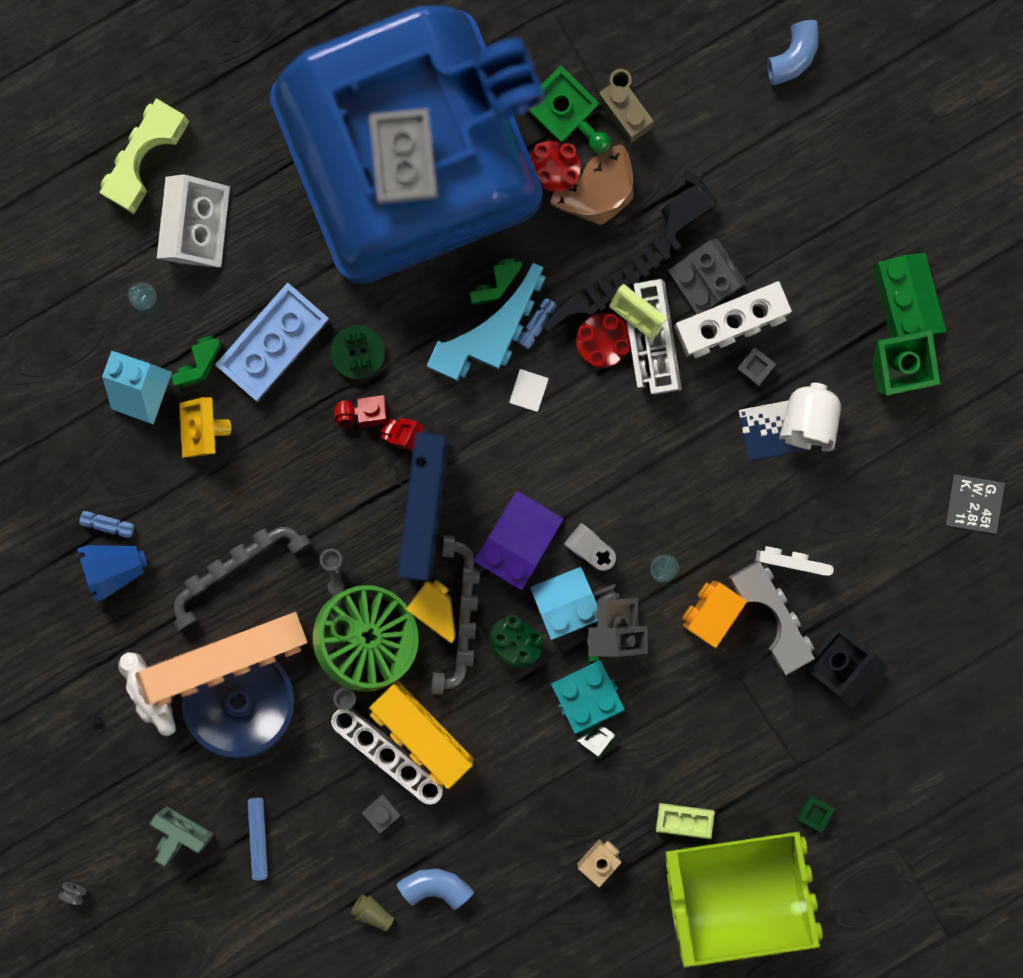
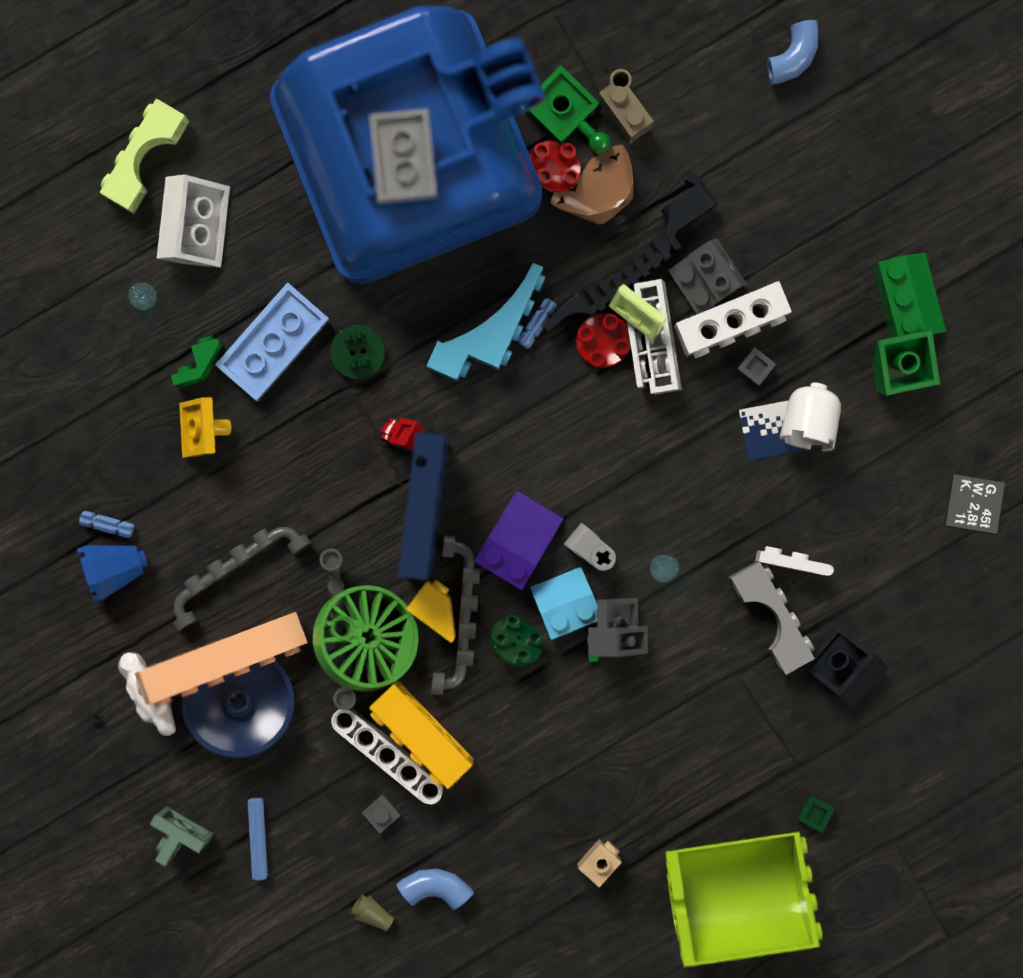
dark grey bush [58,882,87,905] -> none
medium azure slope [102,351,172,424] -> none
red plate [334,395,388,428] -> none
green slope [470,258,522,306] -> none
white sticker [509,369,548,412] -> none
teal plate [551,660,625,735] -> none
plate [577,723,617,759] -> none
dark grey bush [593,583,620,603] -> none
yellowish green plate [656,803,715,839] -> none
light orange piece [682,581,747,648] -> none

